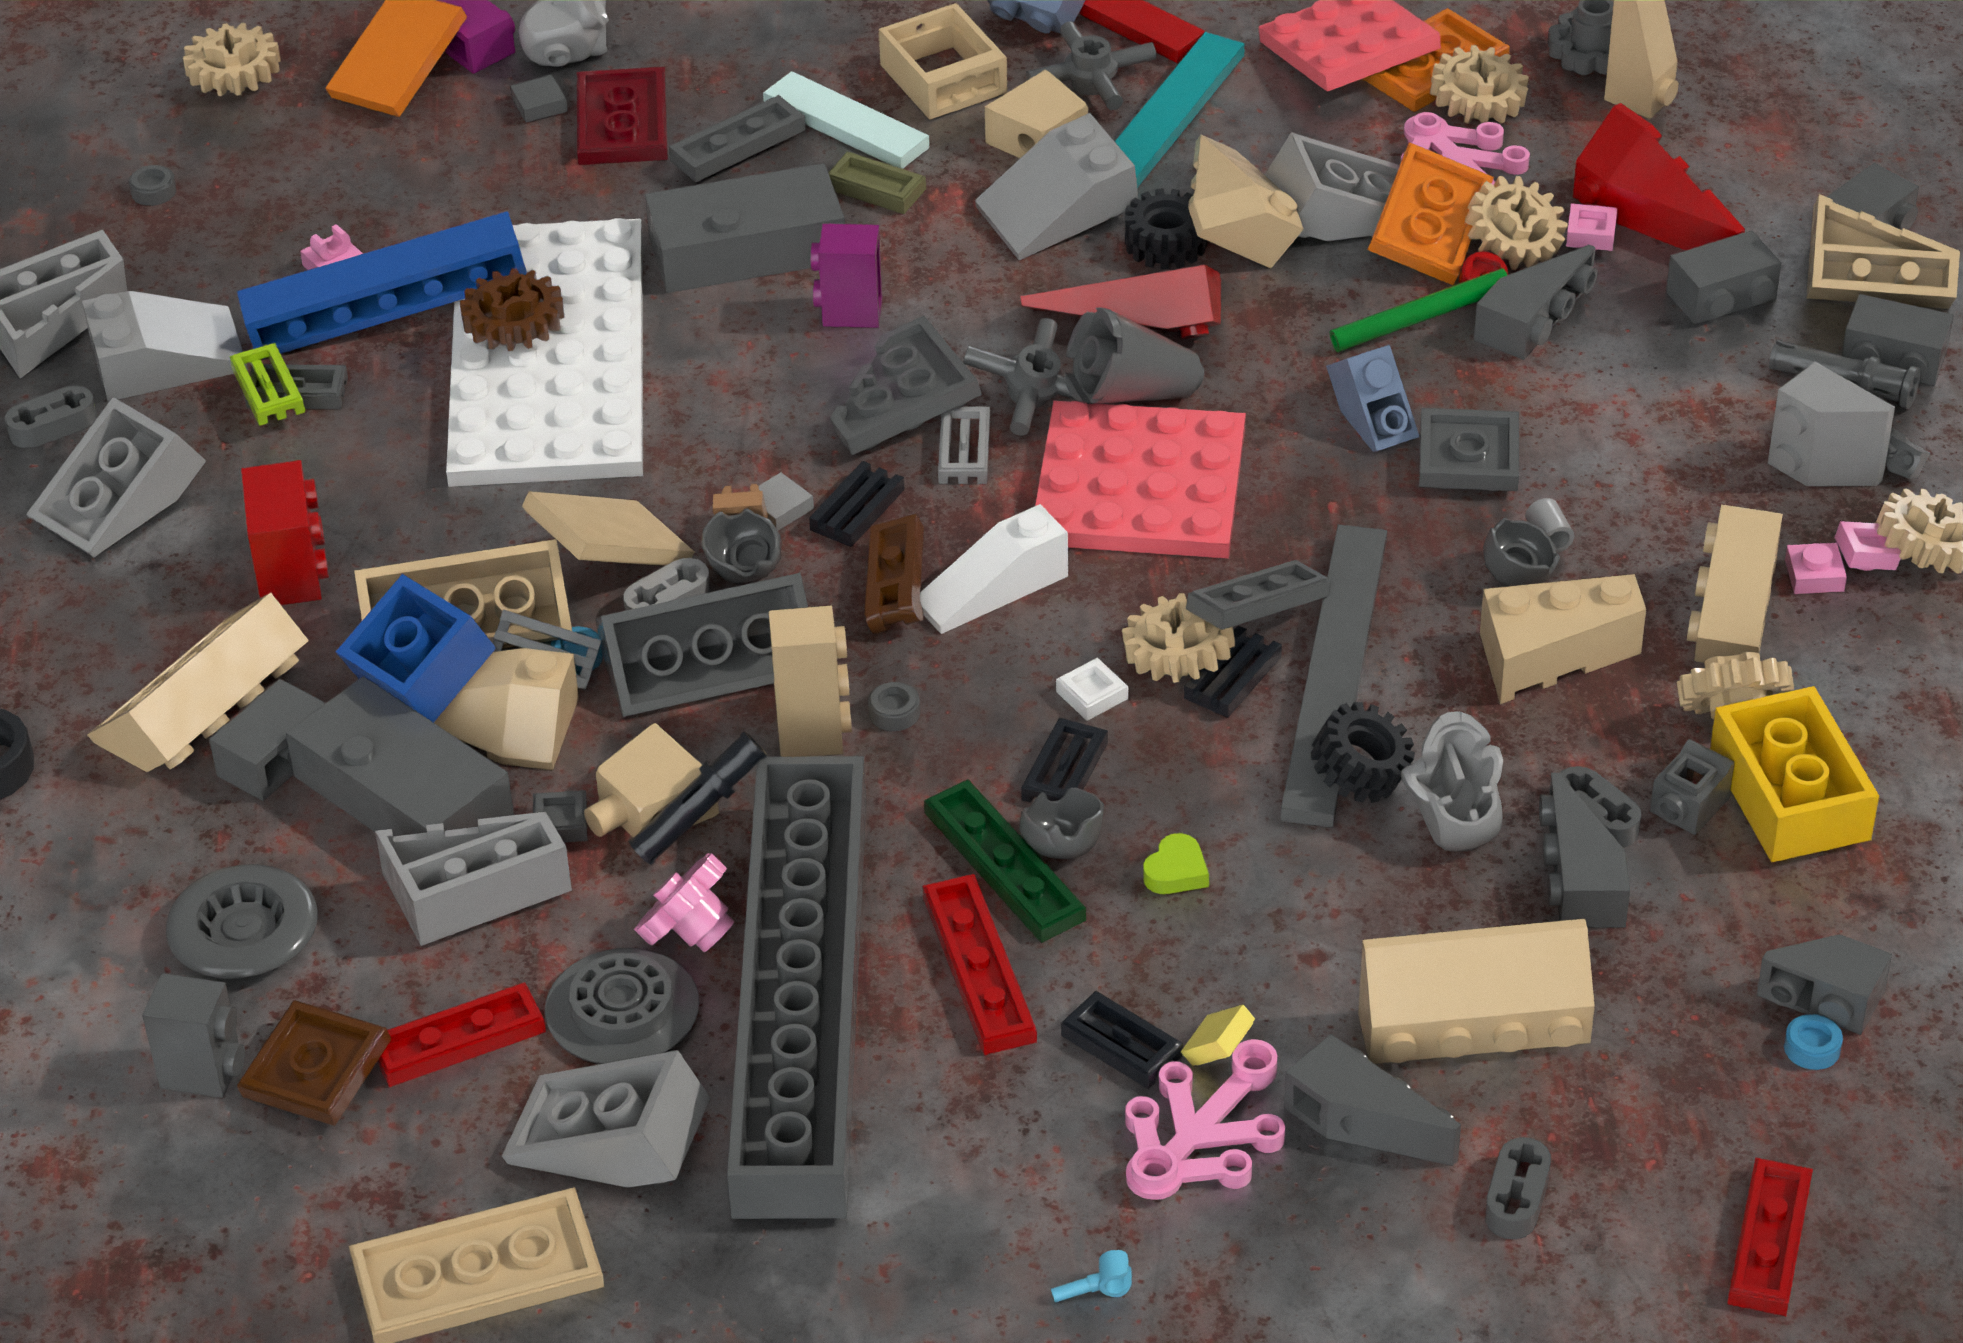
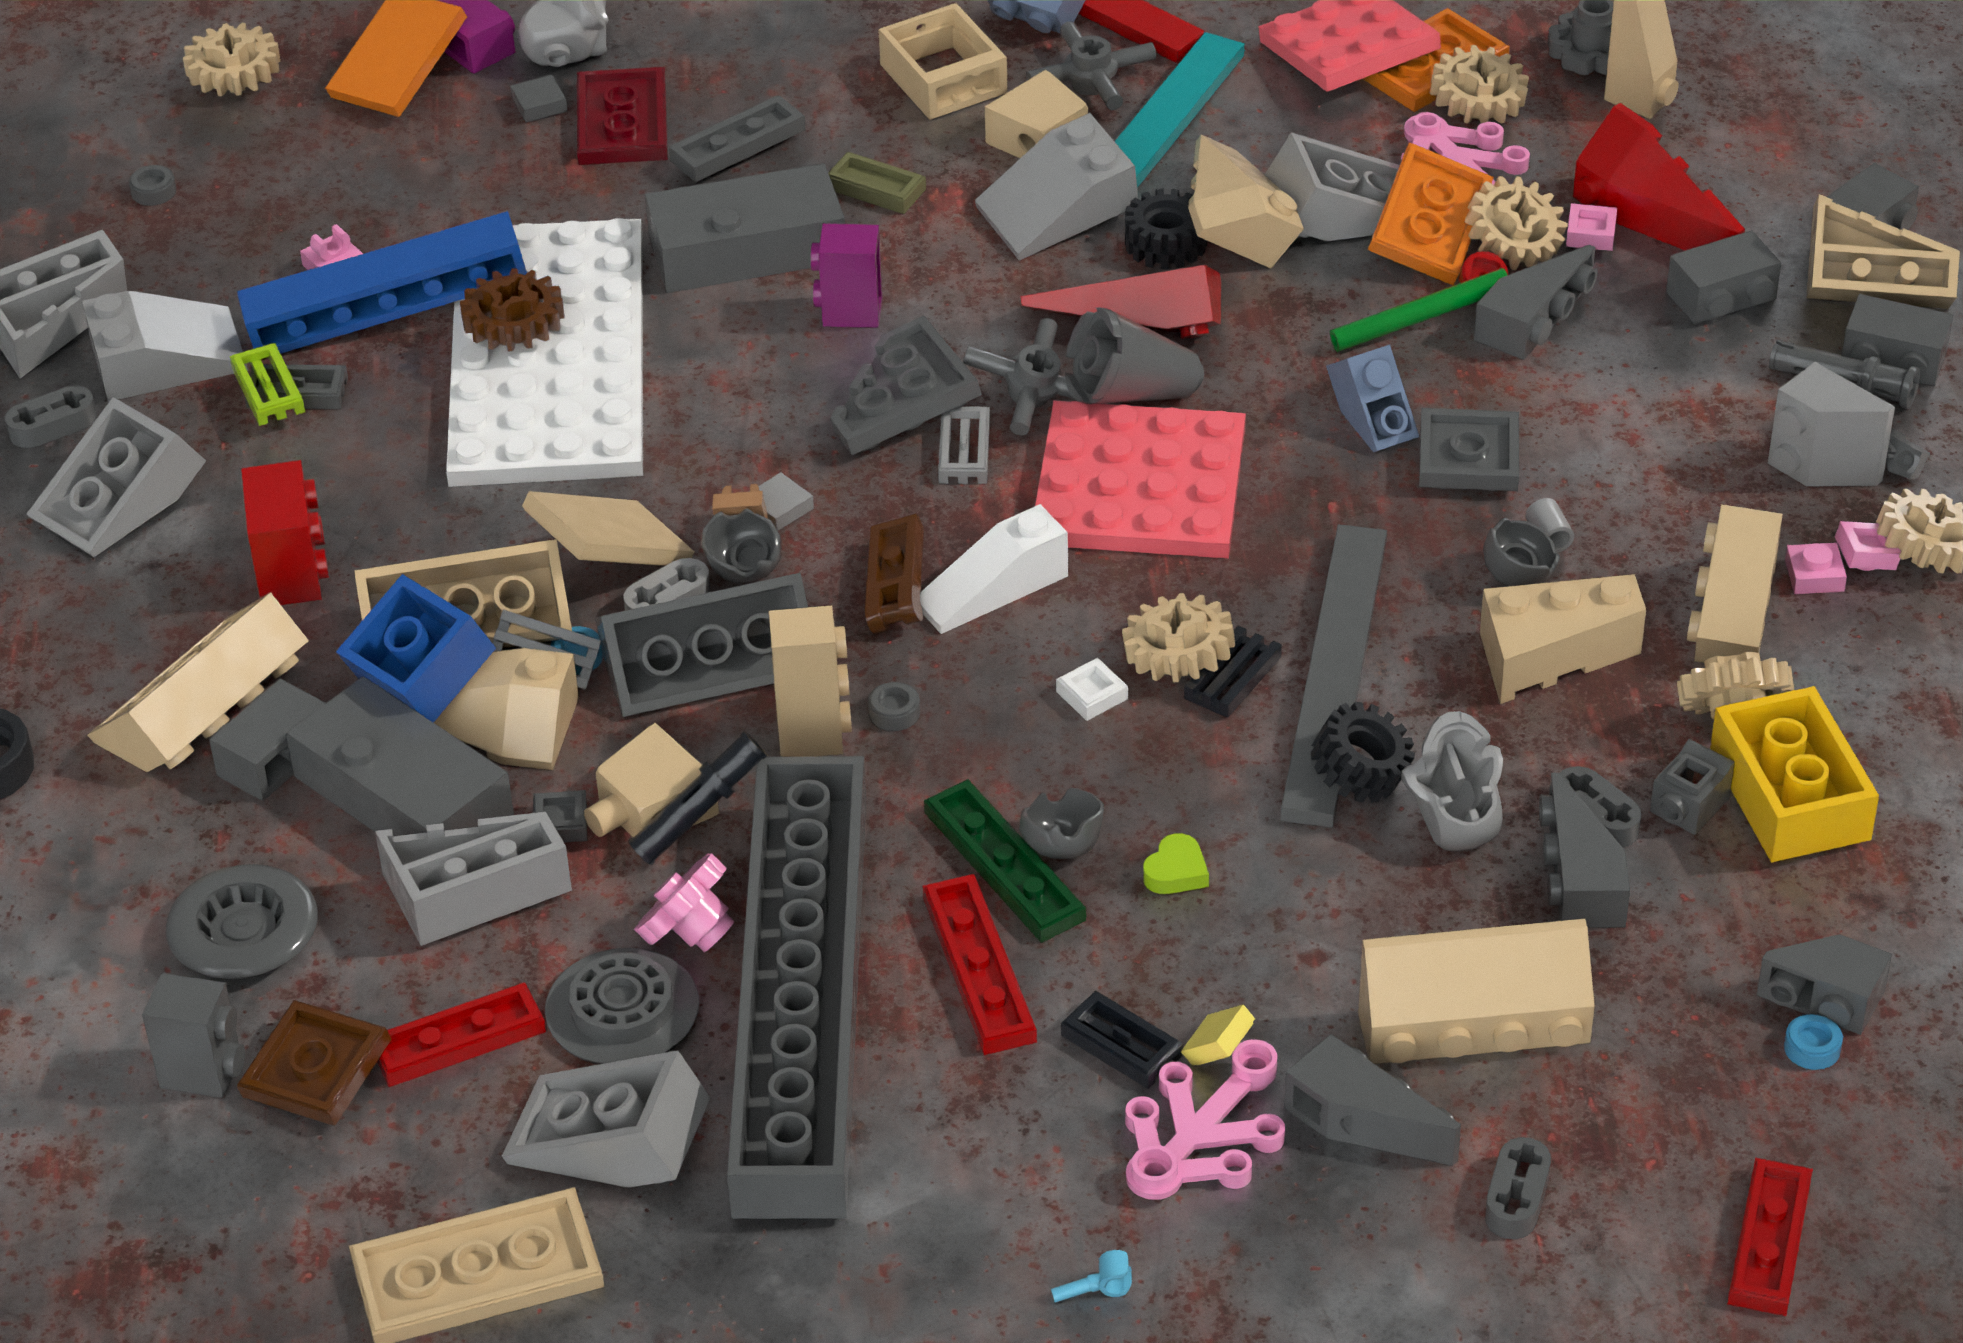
light aqua tile [763,71,929,169] -> none
black tile [809,461,905,547] -> none
black tile [1021,717,1108,803] -> none
dark grey tile [1186,560,1331,630] -> none

